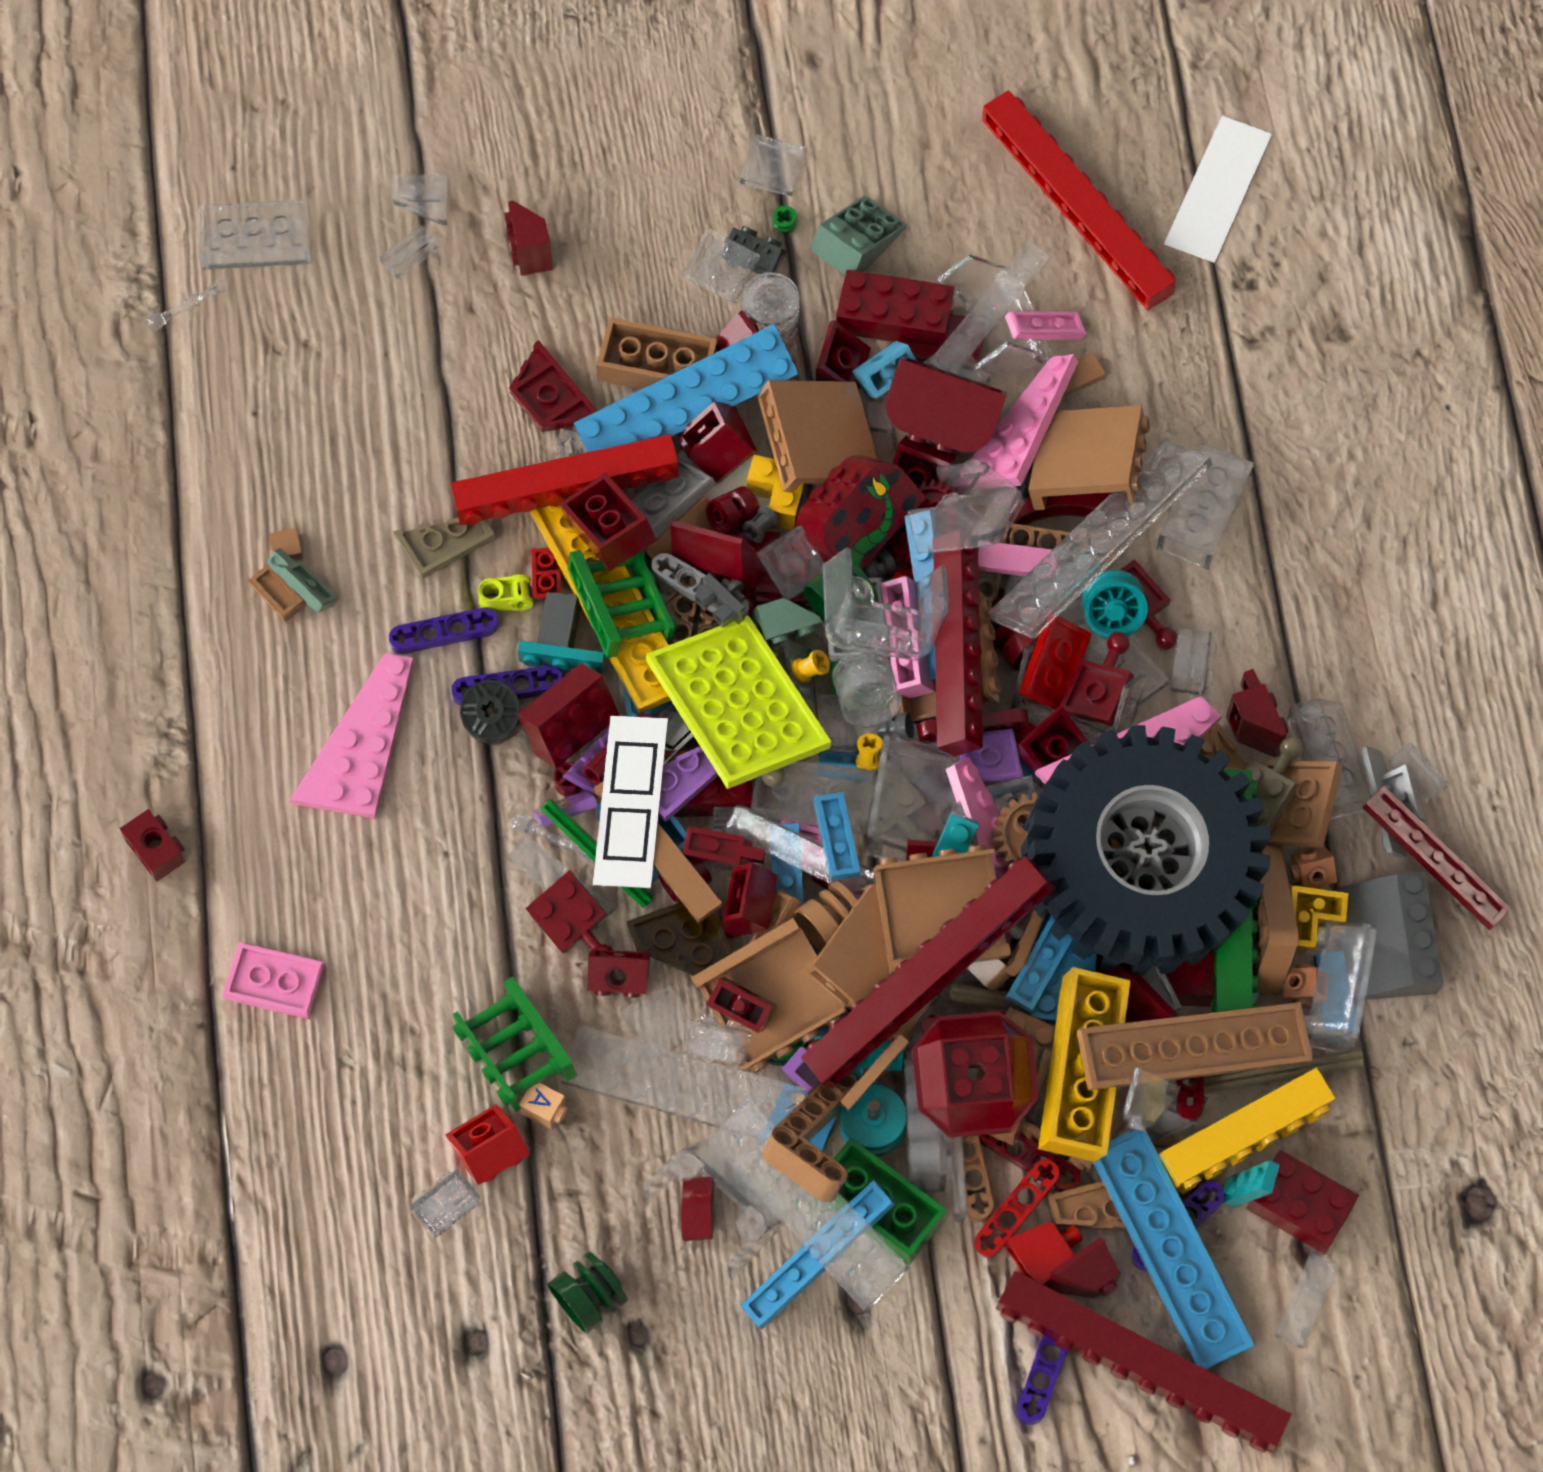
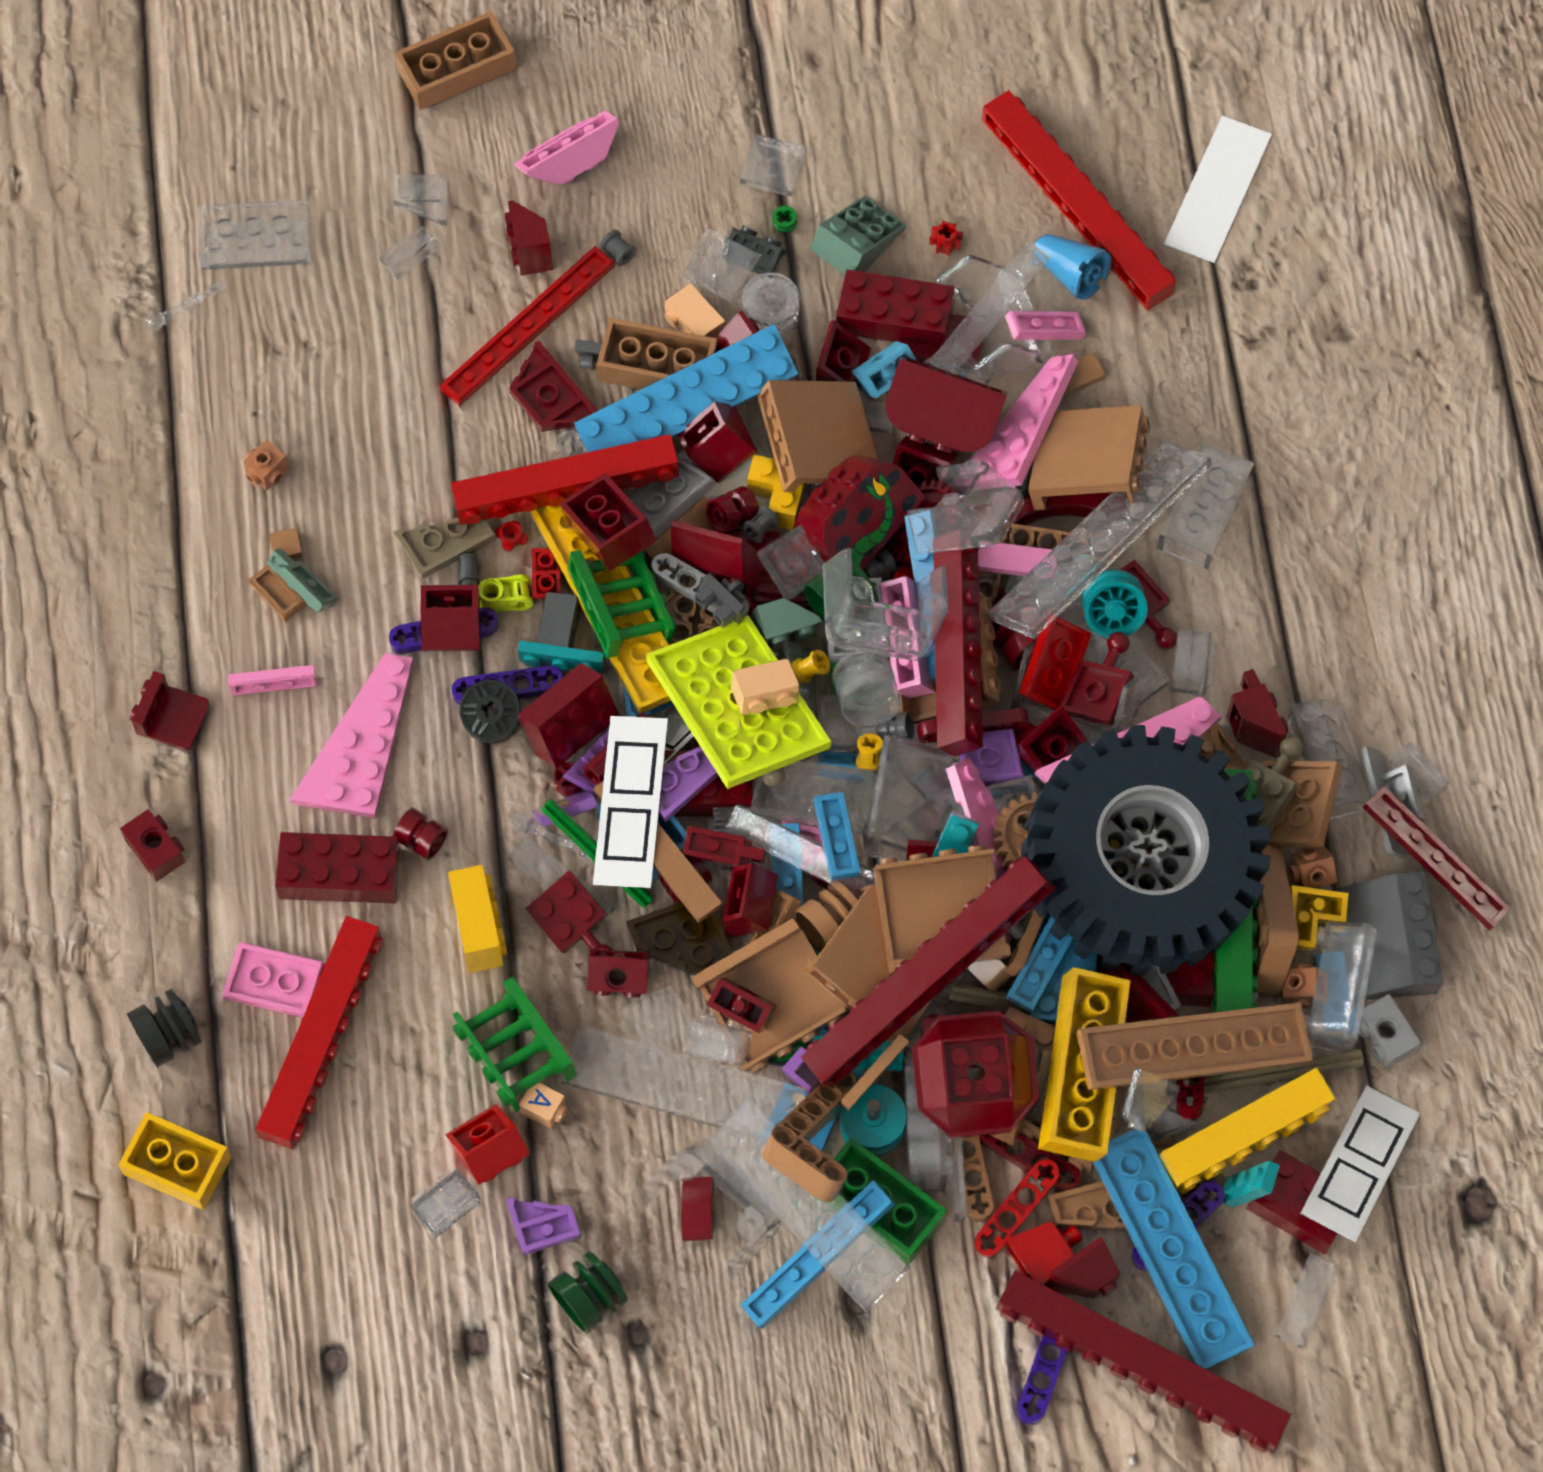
none -> yellow brick [118,1112,232,1210]
none -> pearl dark grey wheel [127,989,202,1067]
none -> dark red bracket [130,671,210,750]
none -> bright pink tile [228,665,317,696]
none -> nougat brick [243,439,290,491]
none -> red brick [256,916,384,1150]
none -> dark red brick [275,832,400,904]
none -> dark red wheel [393,807,448,861]
none -> medium nougat brick [395,11,517,110]
none -> dark red slope [420,585,480,652]
none -> red tile [439,246,615,407]
none -> yellow brick [448,865,507,973]
none -> dark grey pin [458,554,480,585]
none -> red plate [495,520,528,551]
none -> medium lavender wing [506,1198,581,1256]
none -> bright pink wedge [515,110,619,185]
none -> dark grey tile [574,339,602,370]
none -> dark grey bush [600,230,636,266]
none -> light nougat brick [664,283,725,338]
none -> light nougat brick [731,659,799,715]
none -> red gear [929,220,963,256]
none -> dark azure cone [1034,234,1111,300]
none -> white sticker [1301,1085,1420,1242]
none -> light grey brick [1355,994,1422,1069]

